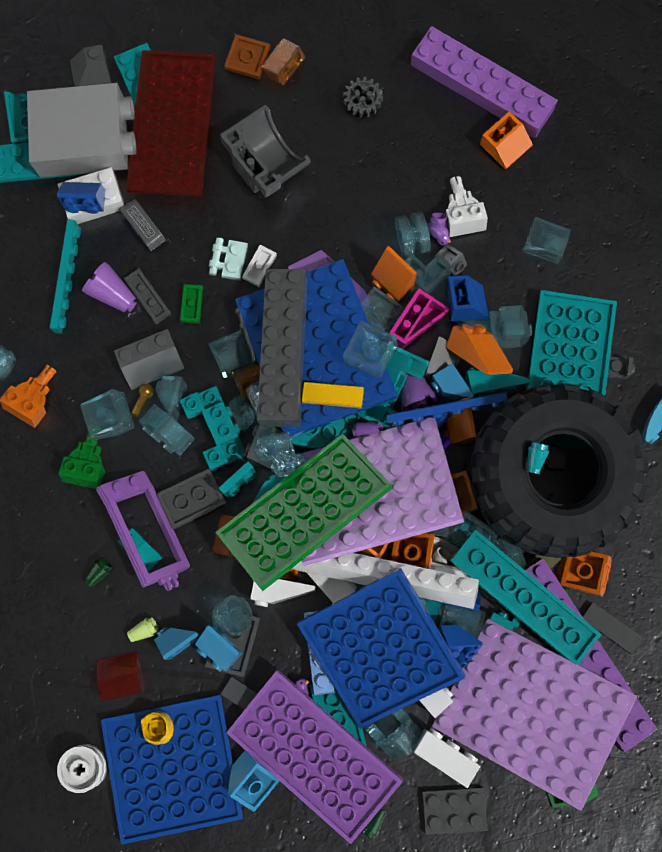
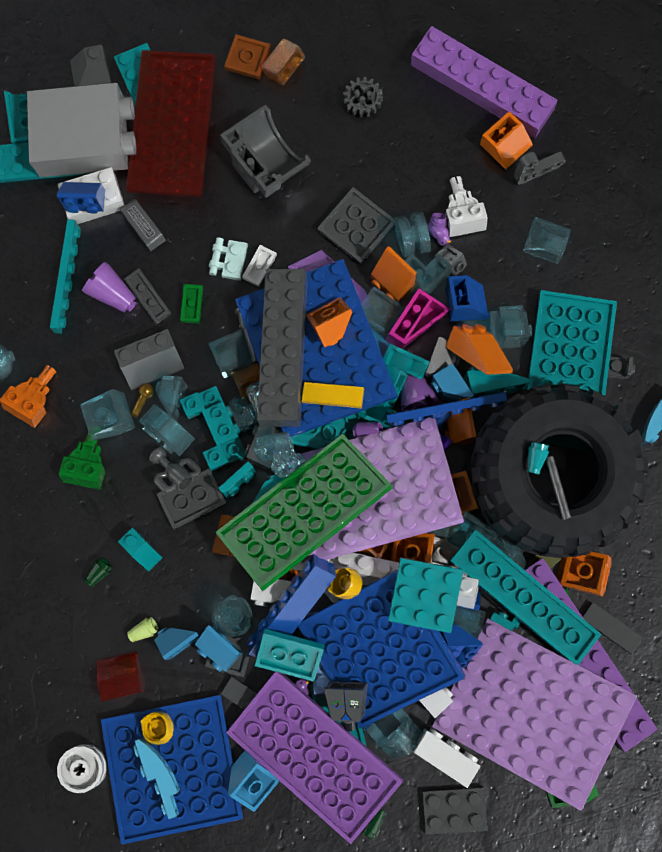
medium lavender animal [96,471,190,591] -> none
clear light blue slope [343,321,398,379] -> none
none -> medium azure slope [133,738,181,819]
none -> dark grey piece [149,447,201,493]
none -> blue brick [247,554,336,658]
none -> teal plate [255,629,325,682]
none -> orange slope [306,297,352,347]
none -> dark grey plate [317,187,397,265]
none -> dark grey torso [324,681,368,731]
none -> yellow hair [328,567,362,599]
none -> teal plate [388,557,464,633]
none -> dark grey beam [514,152,566,185]
none -> flat silver bar [546,456,571,520]

